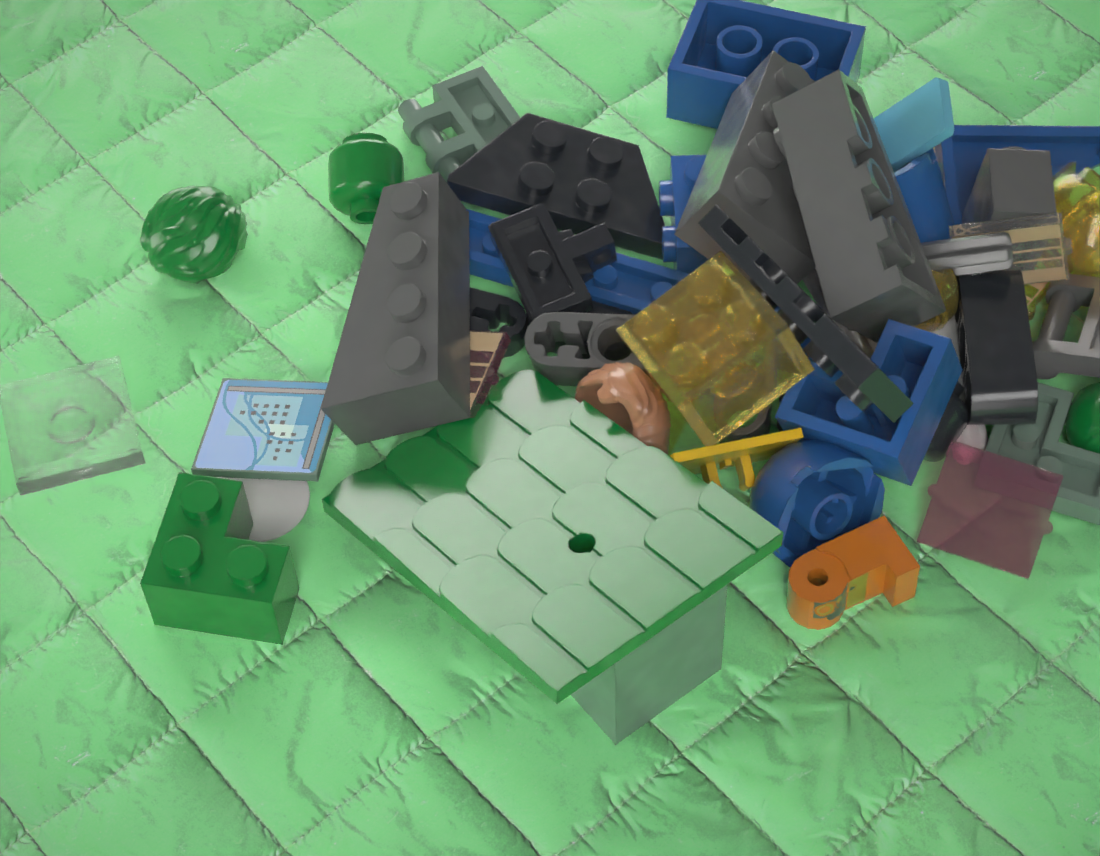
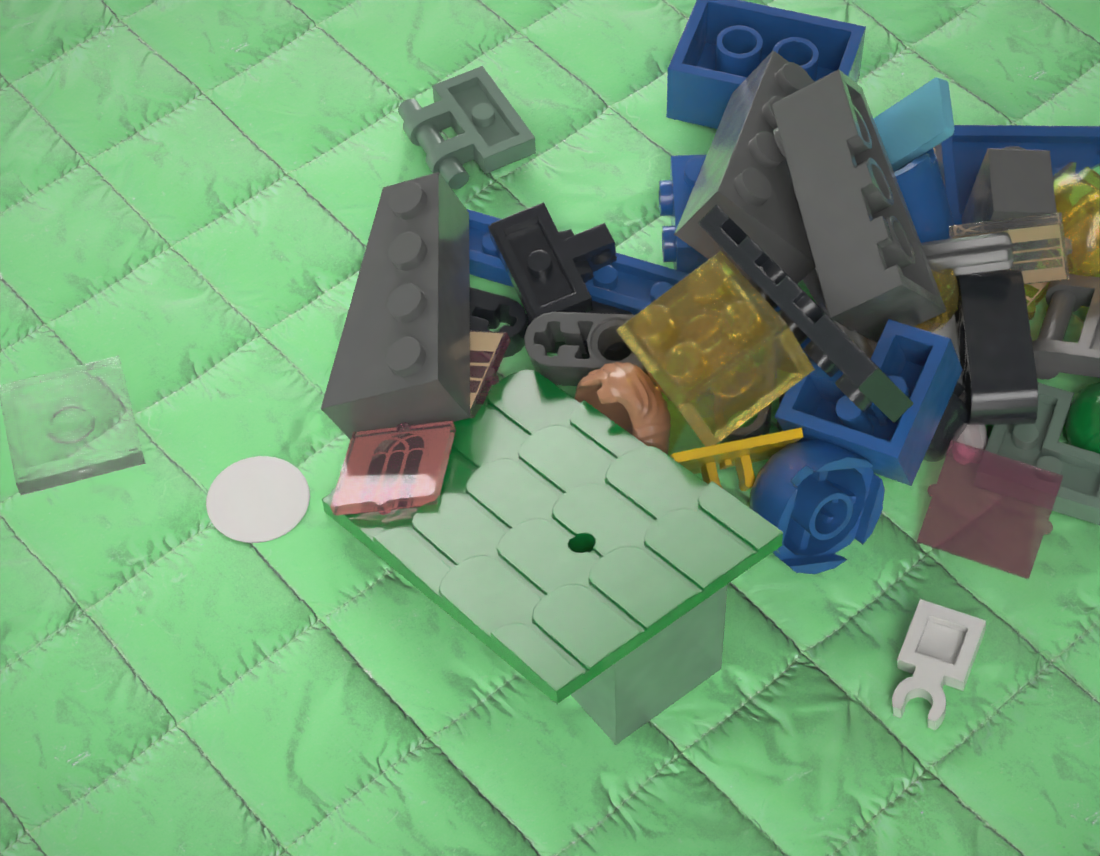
green hair [140,186,248,284] -> none
green brick [140,472,299,645] -> none
piece [191,378,335,482] -> none
green head [328,132,404,224] -> none
black wing [447,113,665,260] -> none
orange leg [786,515,920,630] -> none
none -> clear pink piece [330,421,456,516]
none -> white plate [892,599,986,730]

